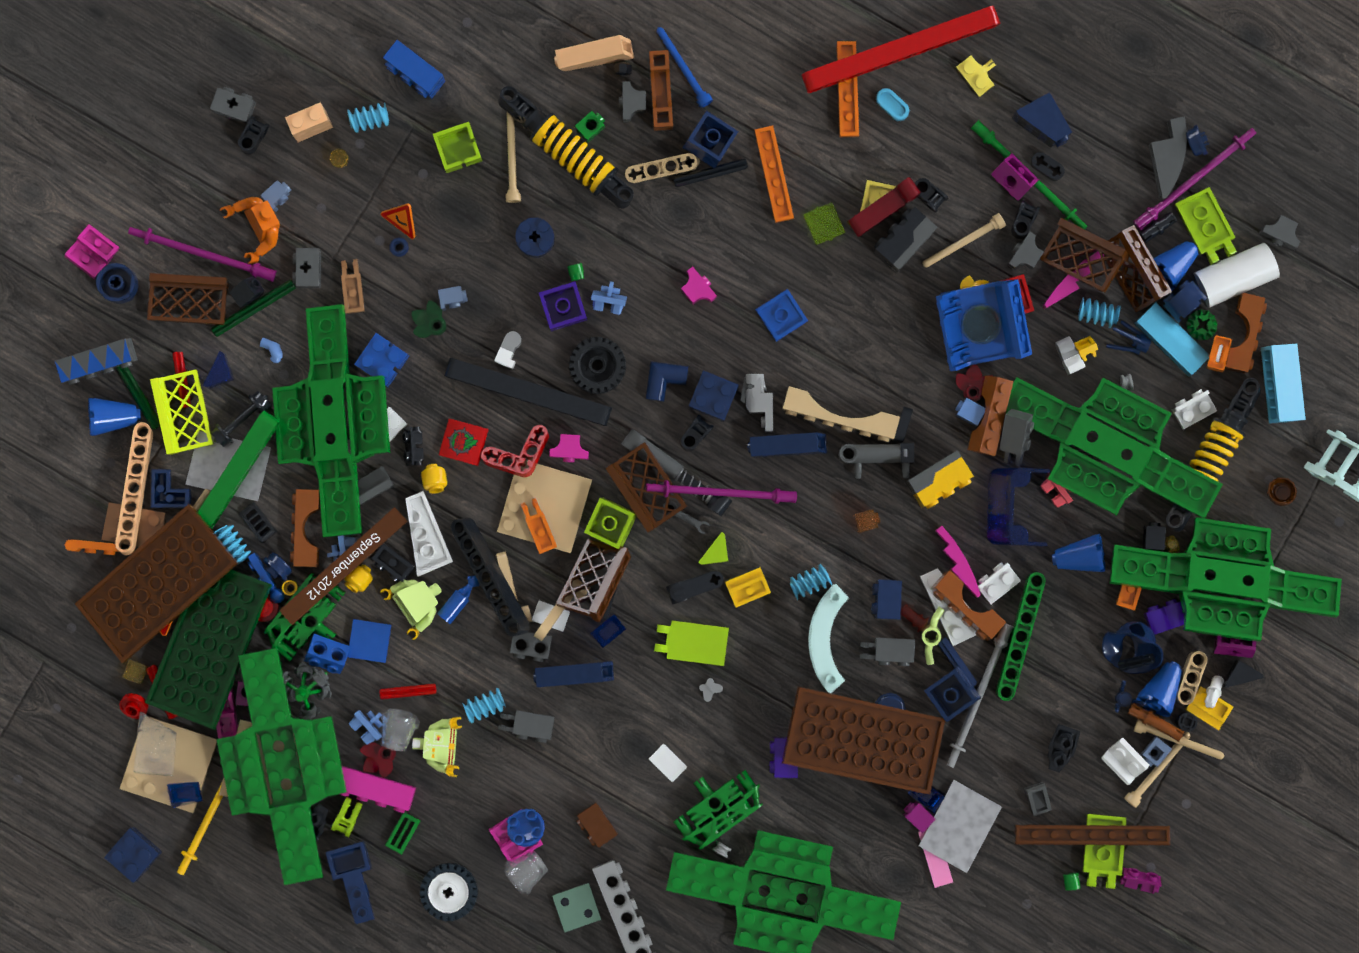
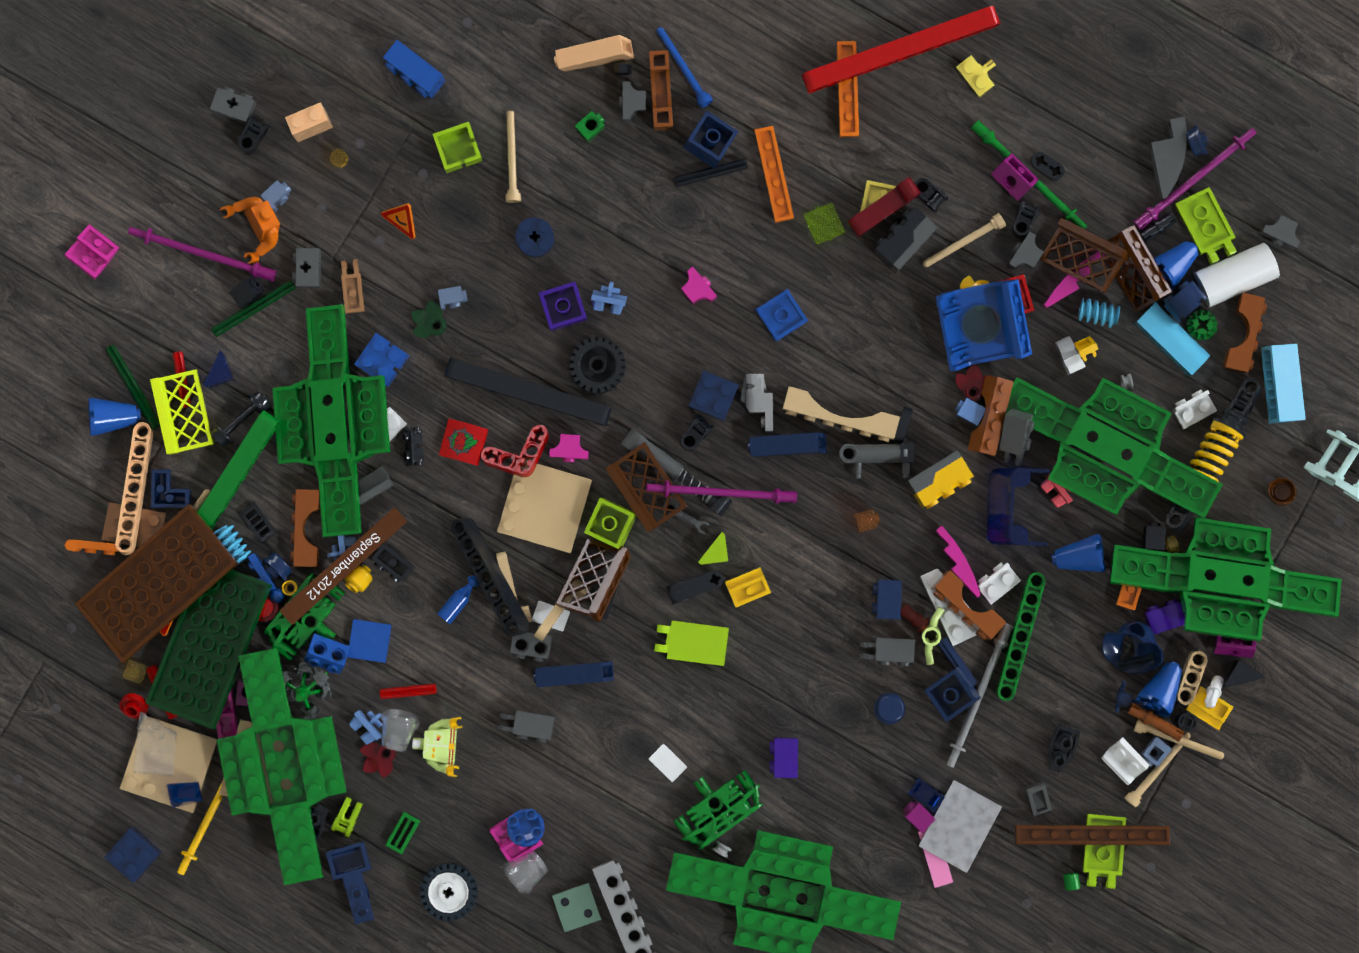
dark grey brick [55,338,138,385] -> none
dark blue brick [96,263,139,304] -> none
reddish brown fence [147,273,229,325] -> none
flat silver sticker [186,431,271,501] -> none
medium blue arm [260,338,283,363] -> none
dark pink brick [340,766,416,813] -> none
medium azure piece [347,102,389,133] -> none
yellowish green torso [380,580,442,640] -> none
dark blue plate [389,238,409,257] -> none
white wing [406,491,453,577] -> none
yellow head [421,464,447,494] -> none
medium azure piece [463,688,506,723] -> none
leg [494,331,522,370] -> none
piece [498,86,634,209] -> none
orange hinge [521,498,557,554] -> none
green hose [567,263,584,281] -> none
reddish brown brick [576,802,618,848] -> none
clear blue slope [591,615,626,648] -> none
tan beam [625,153,700,183] -> none
dark blue brick [645,361,689,402] -> none
light grey piece [699,678,723,702] -> none
reddish brown plate [782,687,945,795] -> none
medium azure piece [790,564,832,600] -> none
light aqua fence [808,584,849,694] -> none
medium azure tile [876,88,909,121] -> none
dark blue slope [1012,92,1072,148] -> none
dark blue plant [1106,321,1151,355] -> none
magenta hinge [1120,868,1162,894] -> none
orange piece [1207,335,1232,372] -> none

